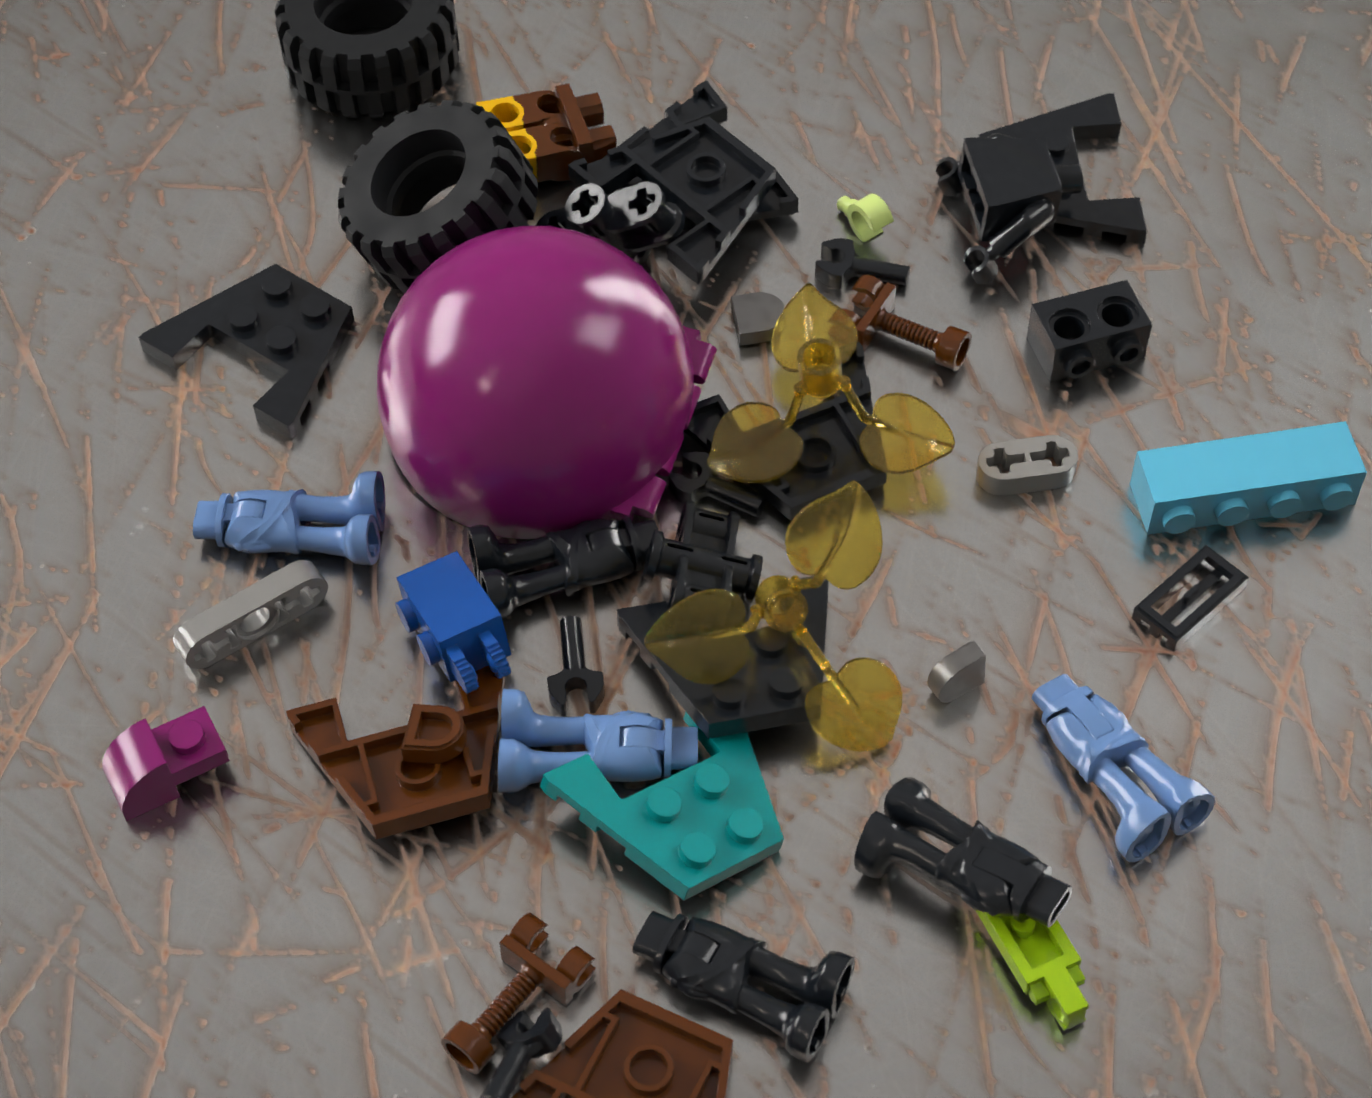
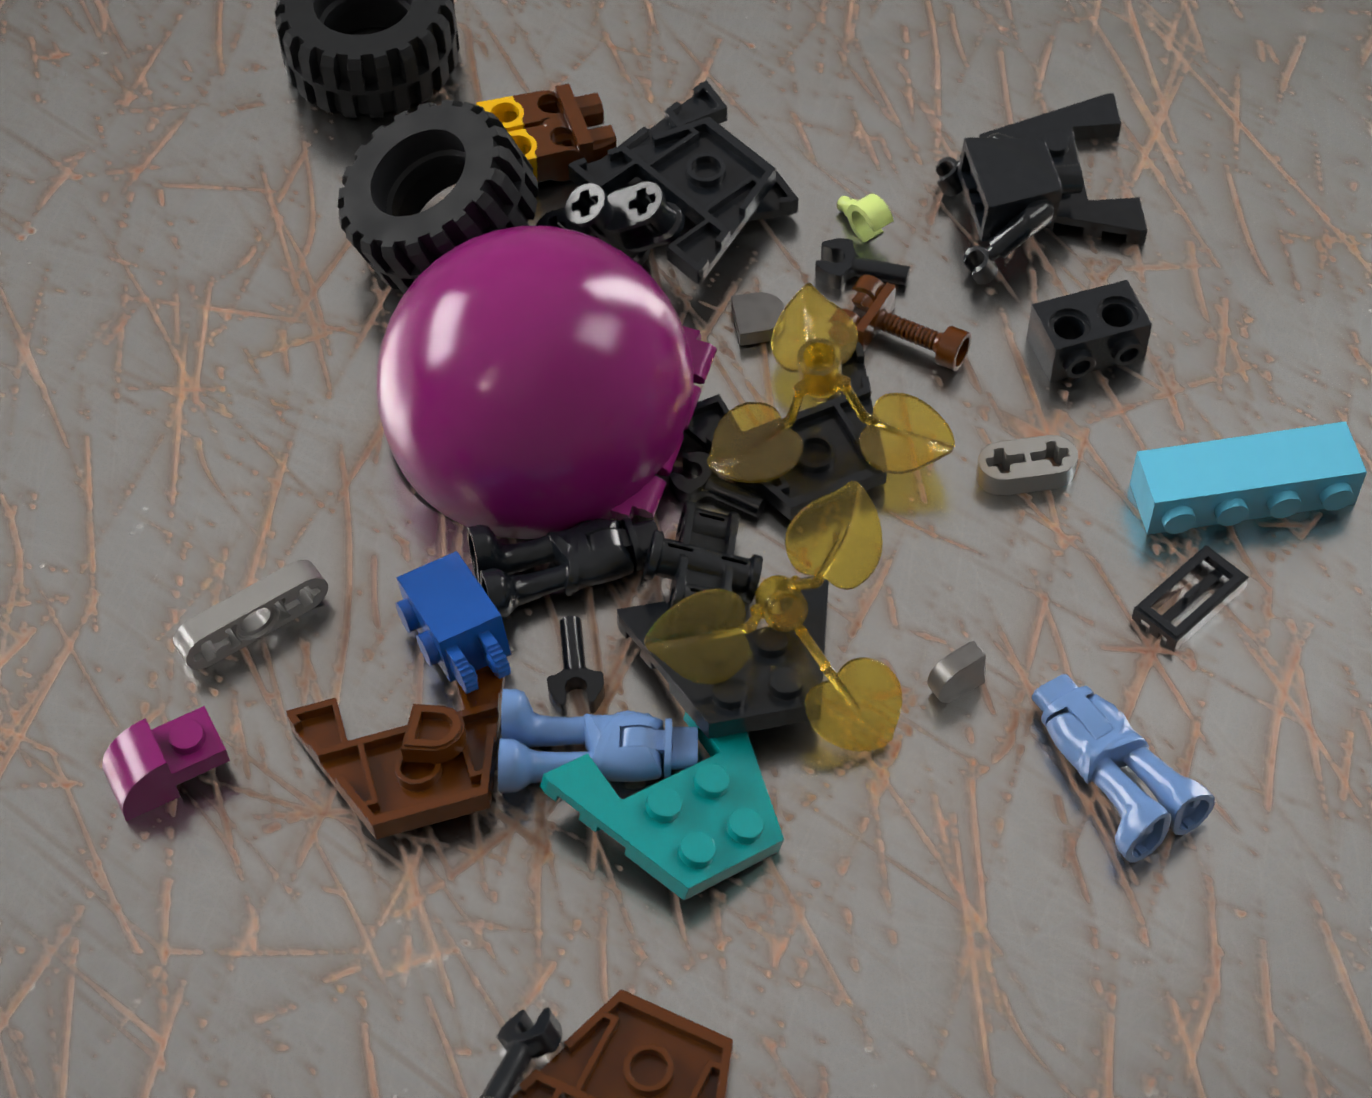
black wing [138,264,354,439] -> none
medium blue piece [193,471,386,565] -> none
reddish brown bar [441,912,596,1074] -> none
black piece [632,911,855,1063] -> none
black piece [854,777,1073,927] -> none
lime hinge [974,909,1089,1031] -> none

